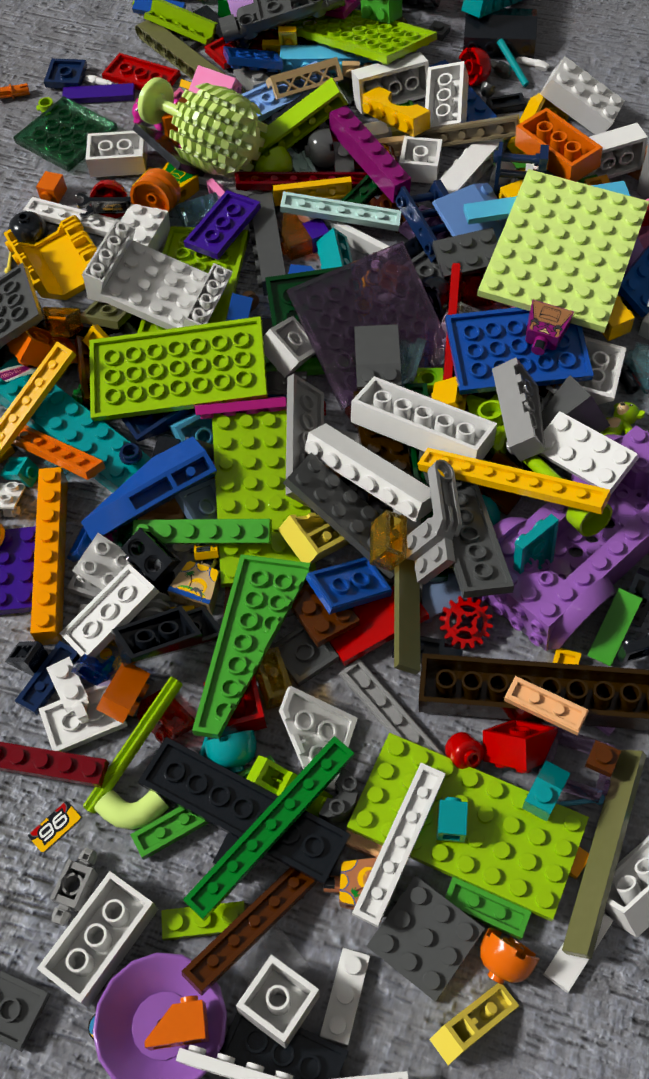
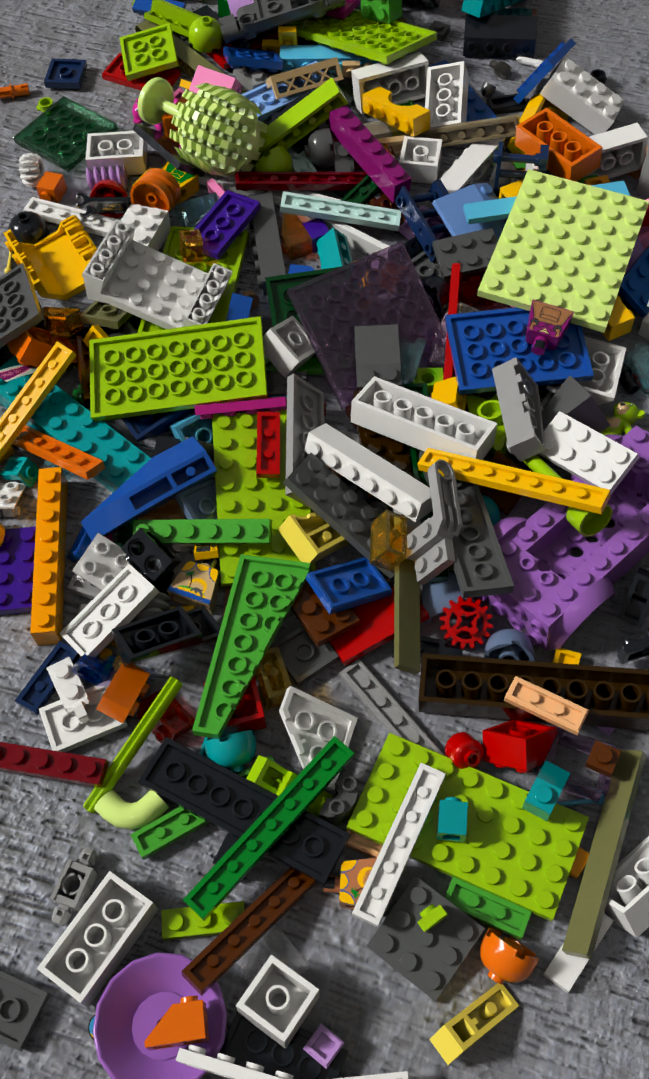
black slope [5,641,48,676] -> none
sticker [28,801,81,852] -> none
dark purple tile [62,83,135,105] -> none
white piece [84,75,114,86] -> none
dark blue plate [119,443,143,465] -> none
yellow plate [273,176,352,206] -> none
white plate [320,948,370,1046] -> none
red cylinder [459,48,492,86] -> none
teal bar [497,38,529,87] -> none
teal plate [513,514,559,574] -> none
bright green tile [587,587,643,667] -> none
none -> white gear [18,153,45,187]
none -> lavender piece [86,165,128,191]
none -> lime plate [119,23,179,81]
none -> clear orange panel [179,229,203,263]
none -> lime cylinder [189,16,223,53]
none -> red plate [256,412,280,478]
none -> lavender tile [303,1023,345,1070]
none -> lime plate [417,904,449,933]
none -> sand blue cylinder [484,629,535,661]
none -> blue plate [513,38,576,104]
none -> black plate [590,69,607,84]

